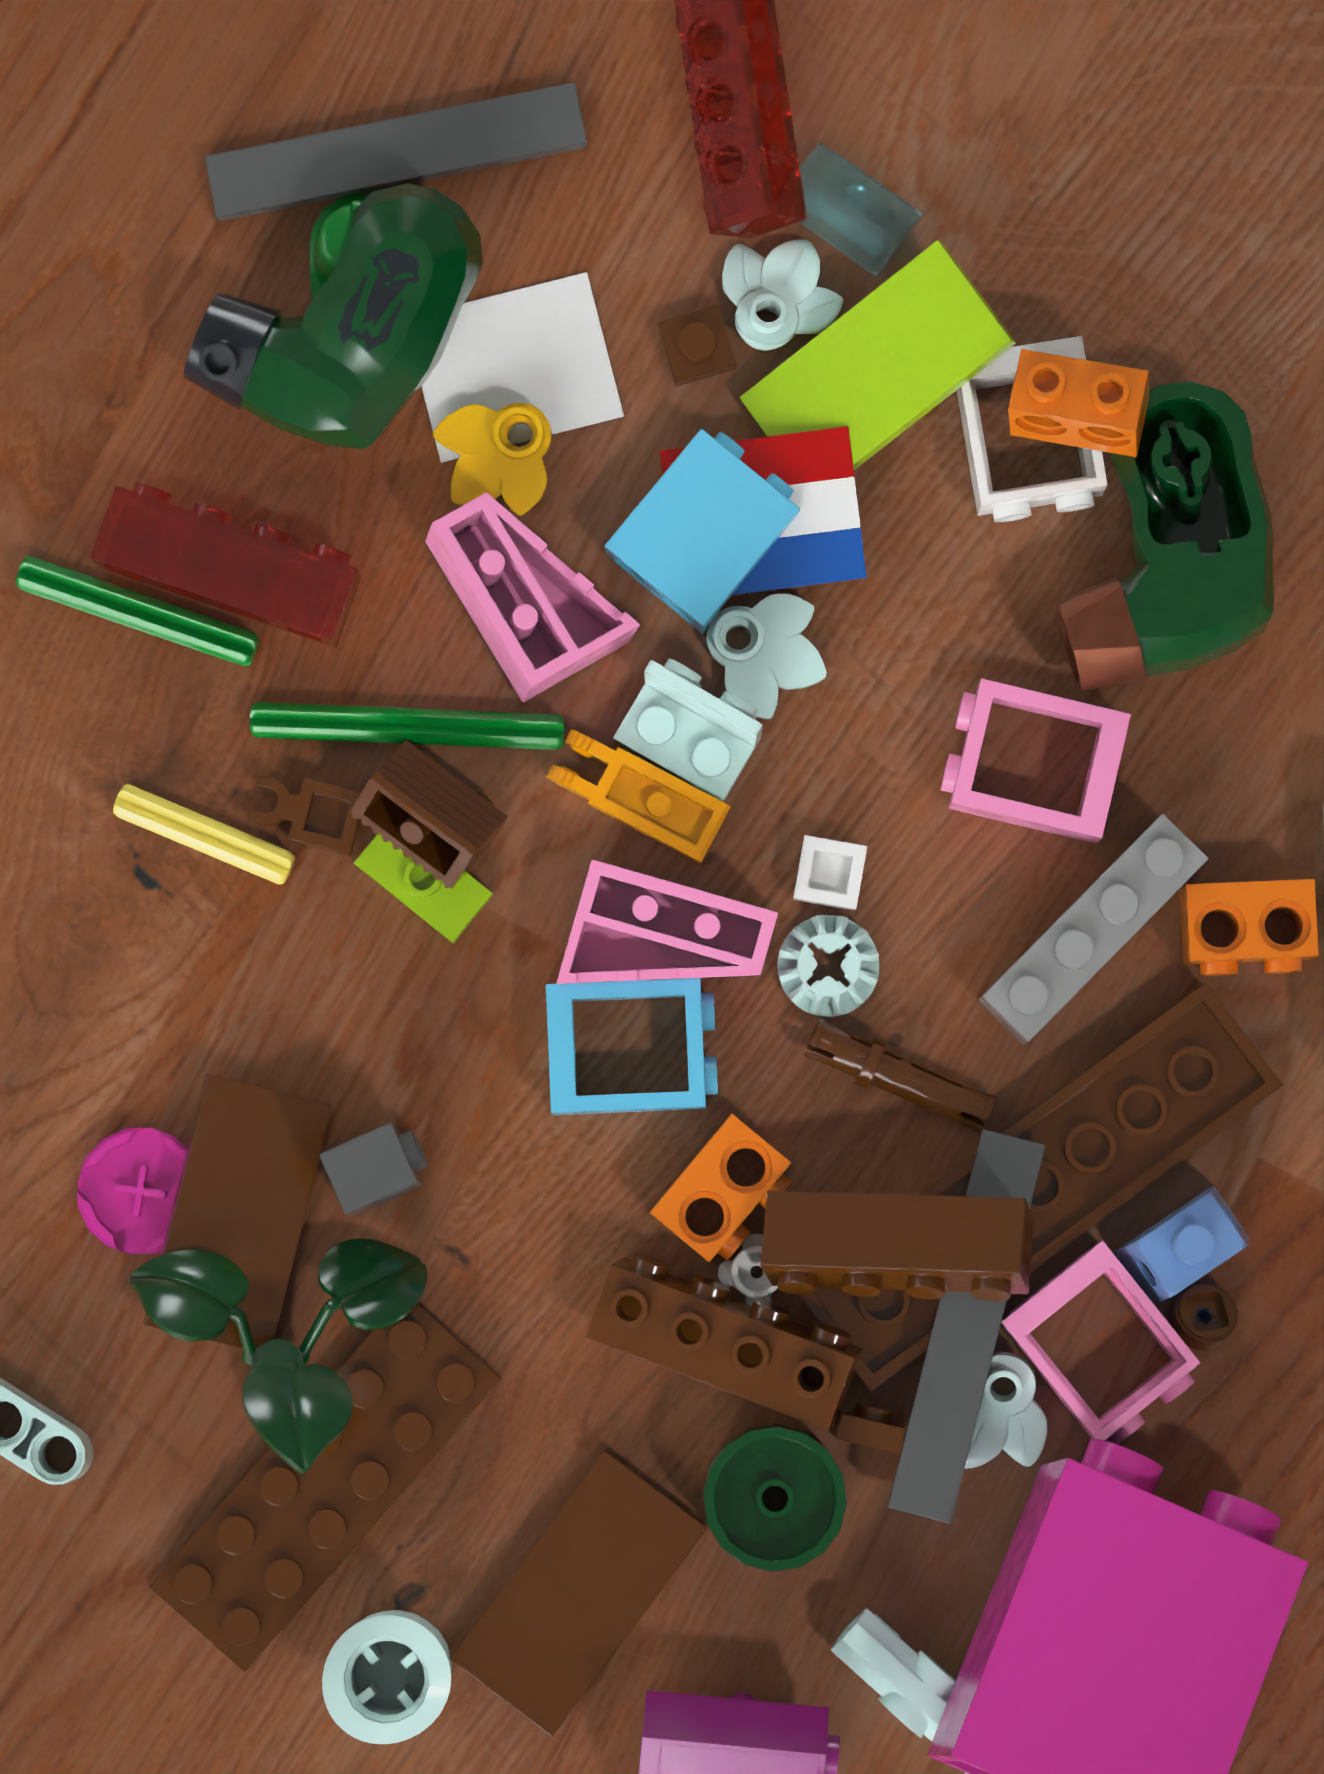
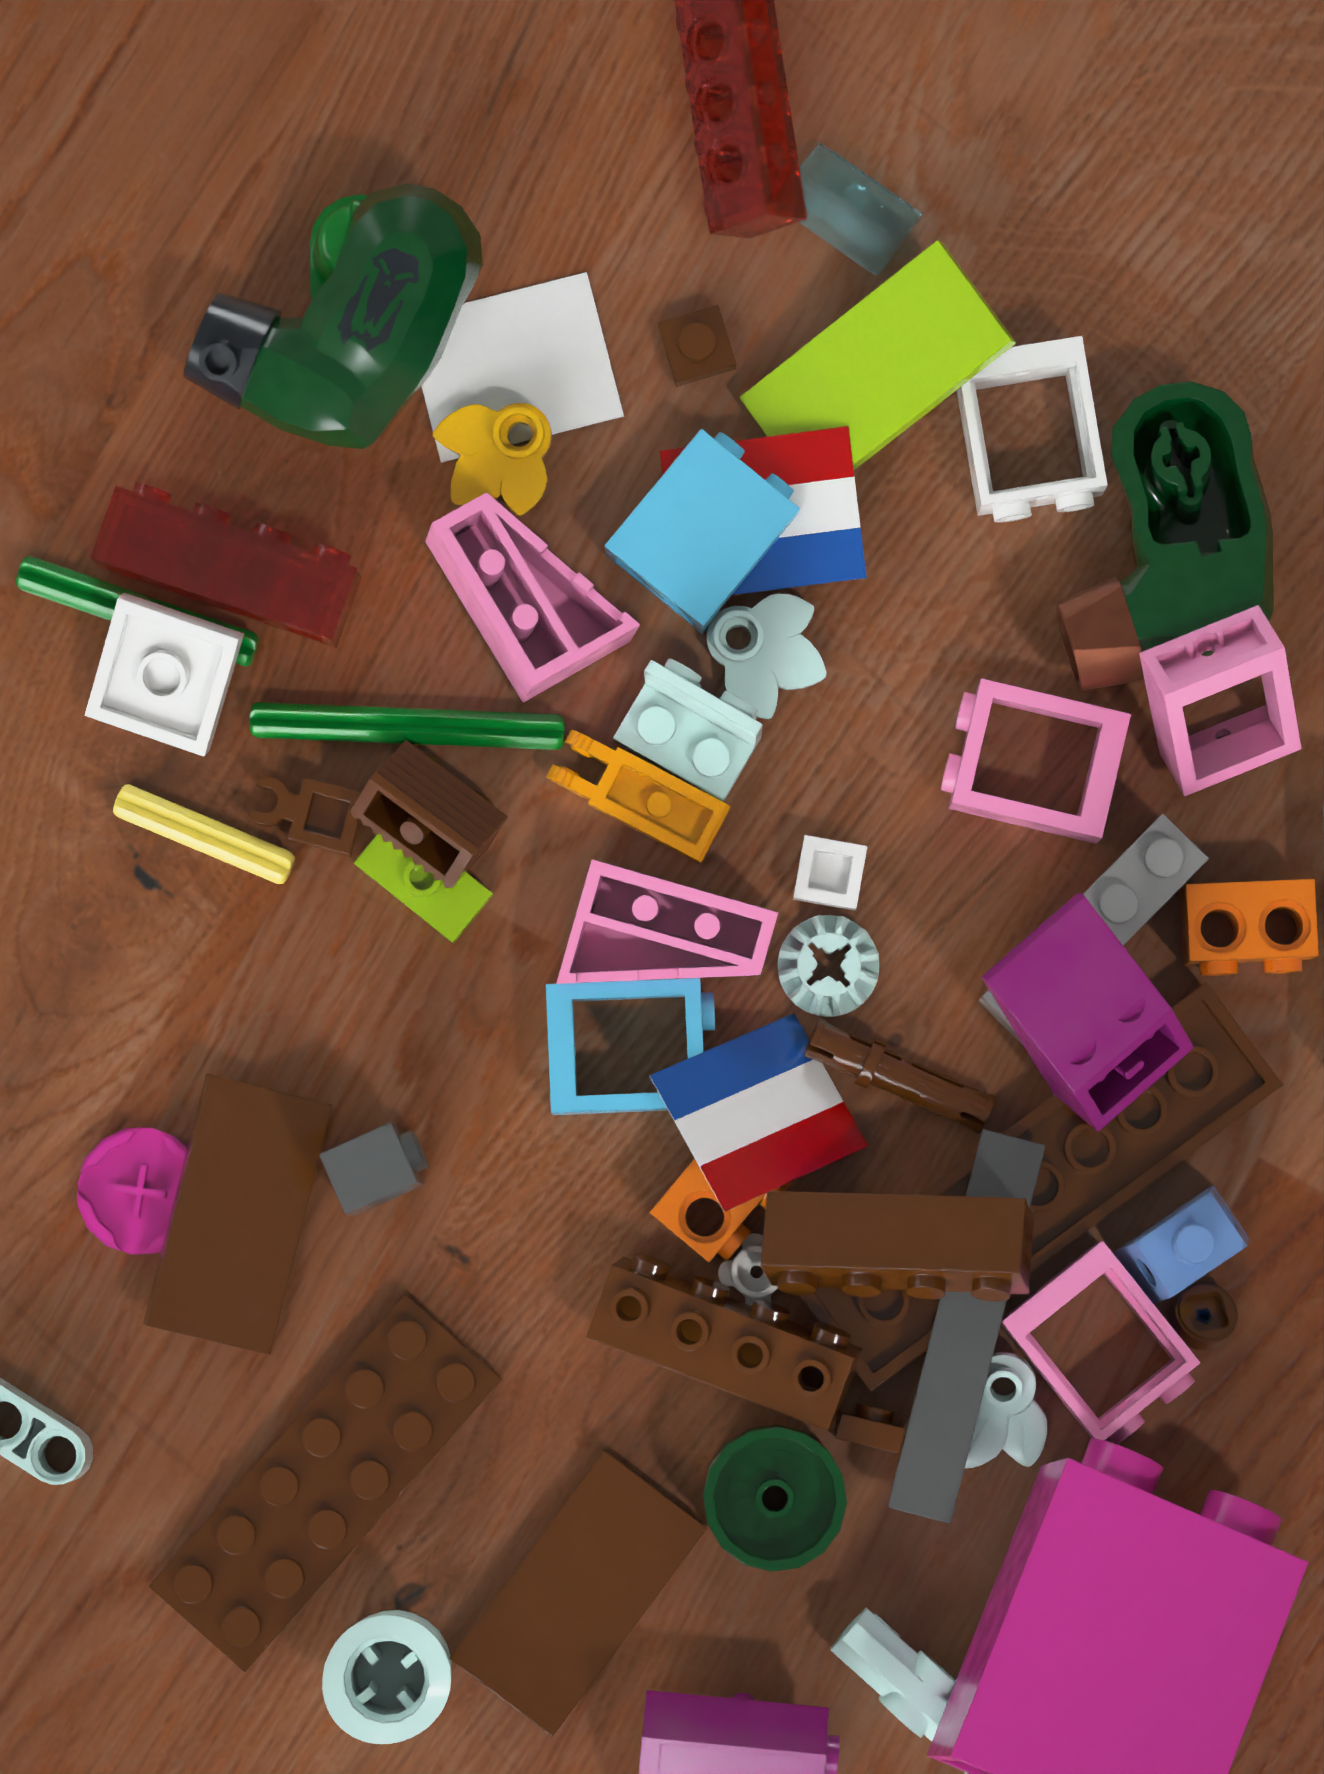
dark green plant [129,1238,428,1474] -> none
dark grey tile [205,82,588,222] -> none
light aqua plate [722,240,843,351] -> none
orange brick [1008,349,1149,457] -> none
none -> white plate [84,593,244,756]
none -> sticker [649,1013,868,1212]
none -> magenta slope [981,892,1194,1132]
none -> bright pink window [1139,605,1302,797]

